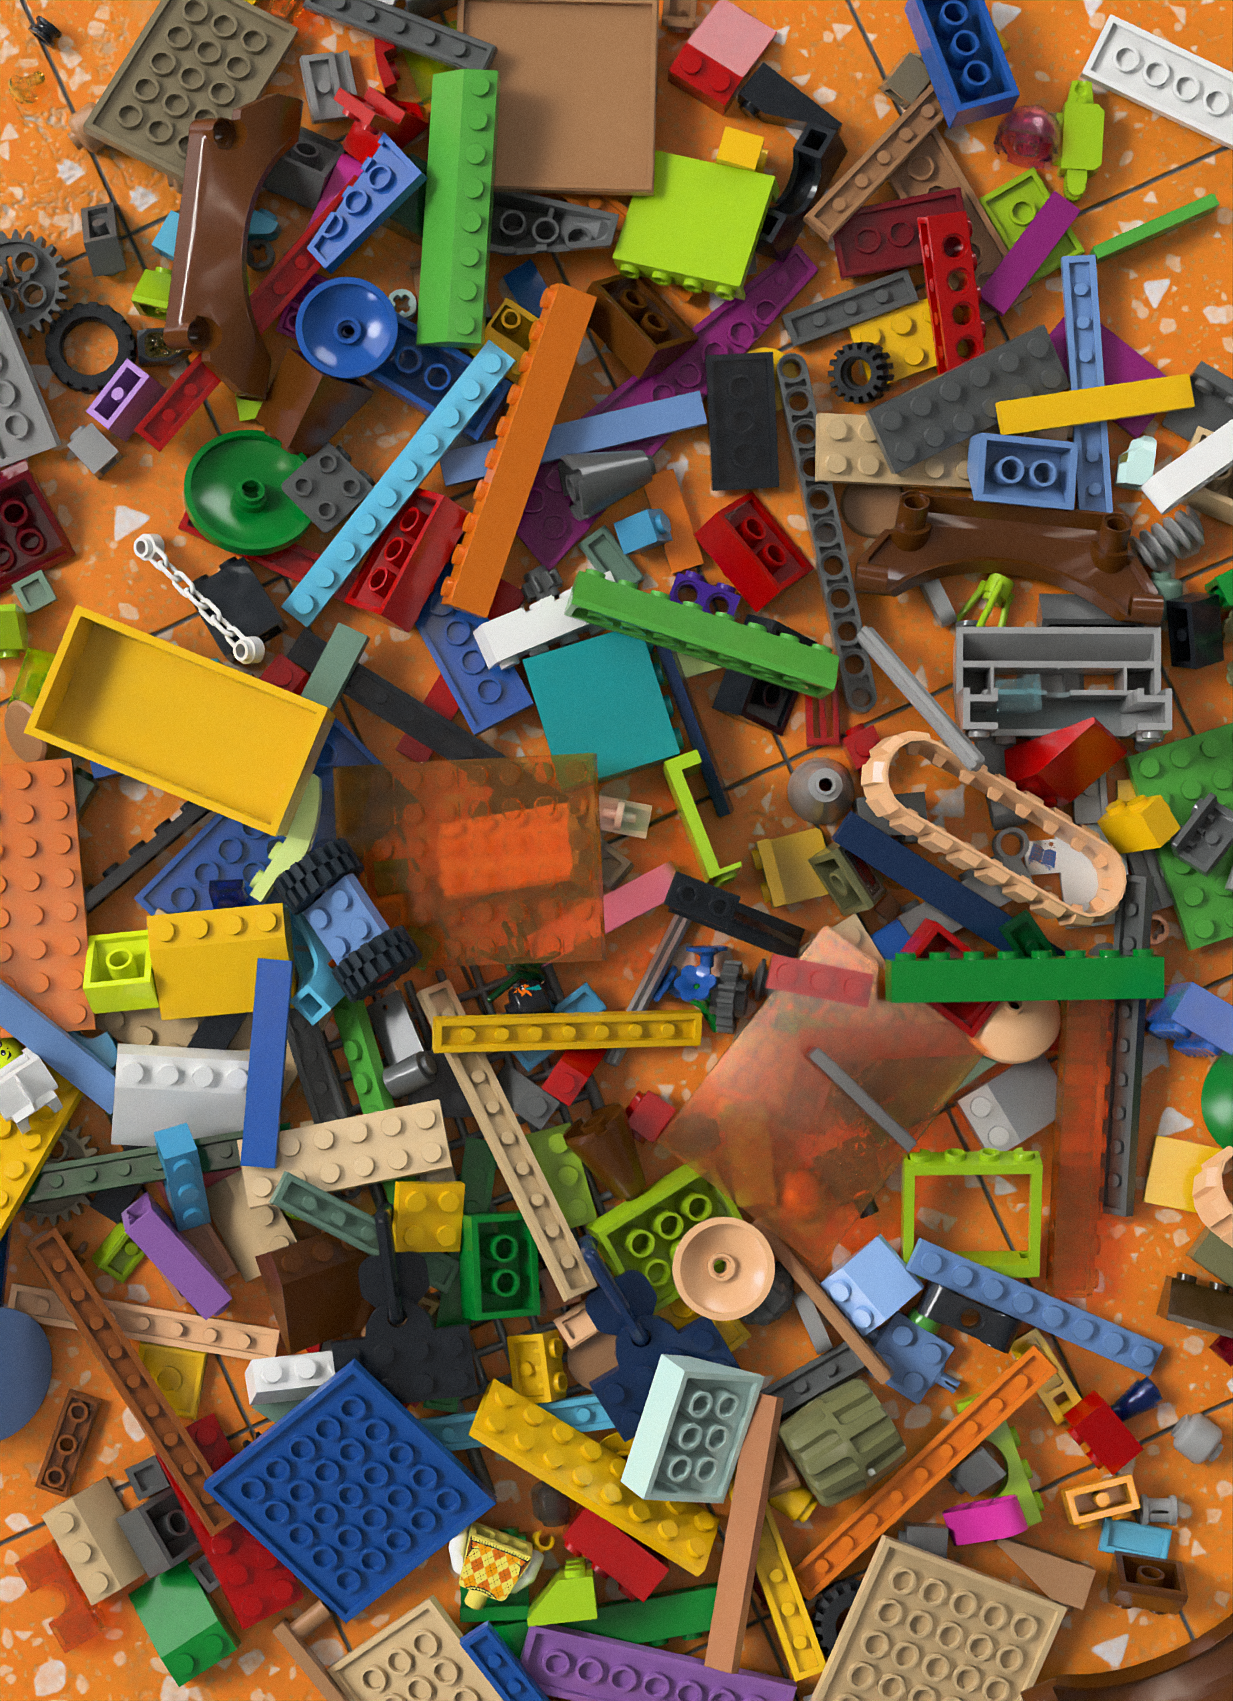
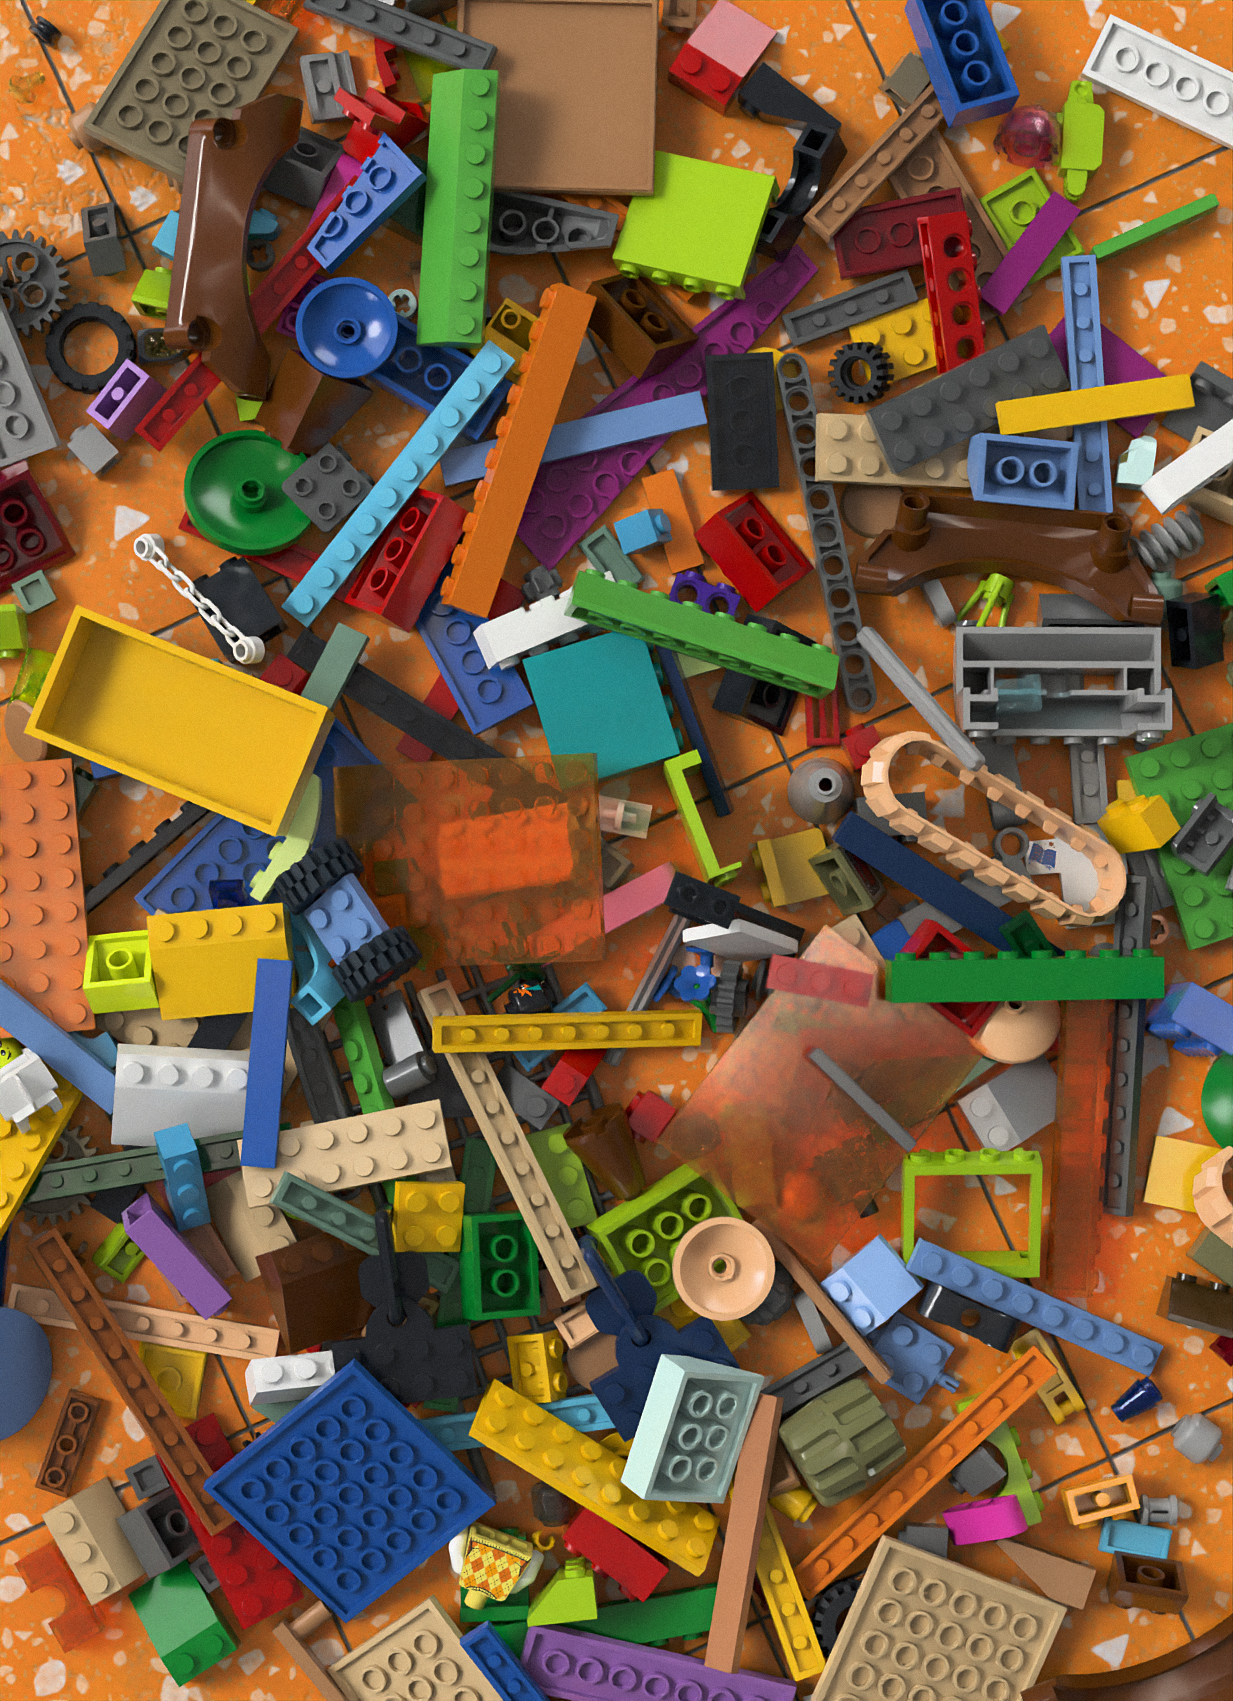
blue slope [503,259,548,318] -> none
dark grey cone [558,450,656,521] -> none
yellow brick [716,126,768,173] -> none
bright green tile [907,1306,942,1335] -> none
red slope [1004,717,1127,808] -> none
red brick [1063,1390,1144,1475] -> none
none -> white tile [683,919,798,962]

